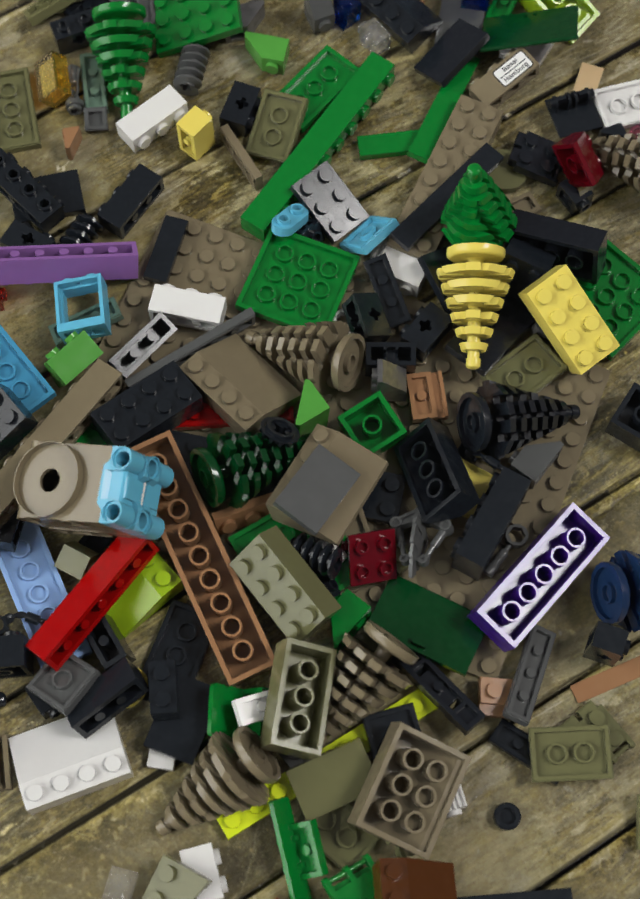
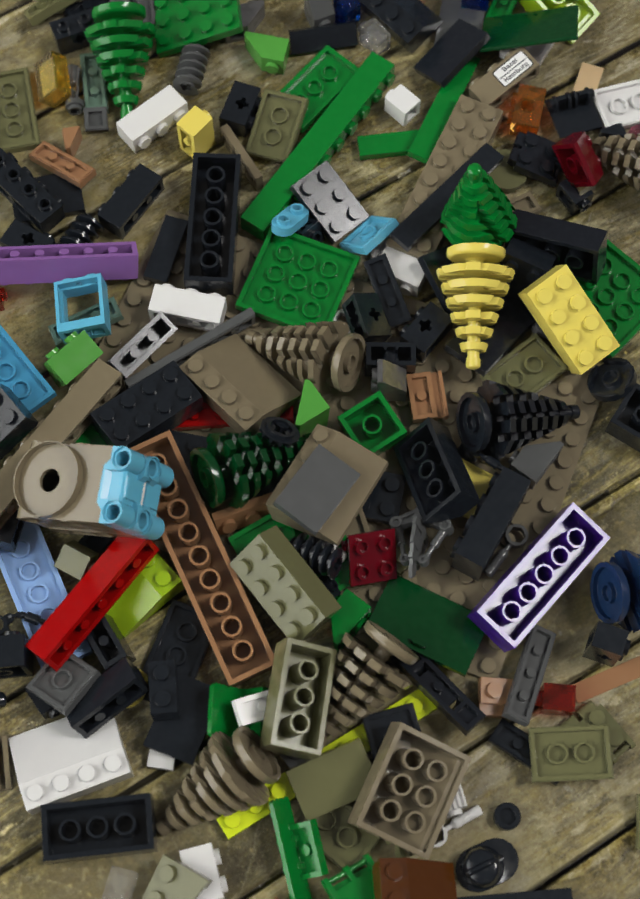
none -> medium nougat tile [28,141,97,189]
none -> black brick [41,793,158,864]
none -> black brick [183,153,242,295]
none -> black tile [288,21,358,55]
none -> white brick [384,84,421,127]
none -> white piece [434,804,483,848]
none -> black piece [455,838,519,892]
none -> clear orange brick [506,84,547,136]
none -> clear red brick [535,683,576,717]
none -> black tile [587,357,637,402]

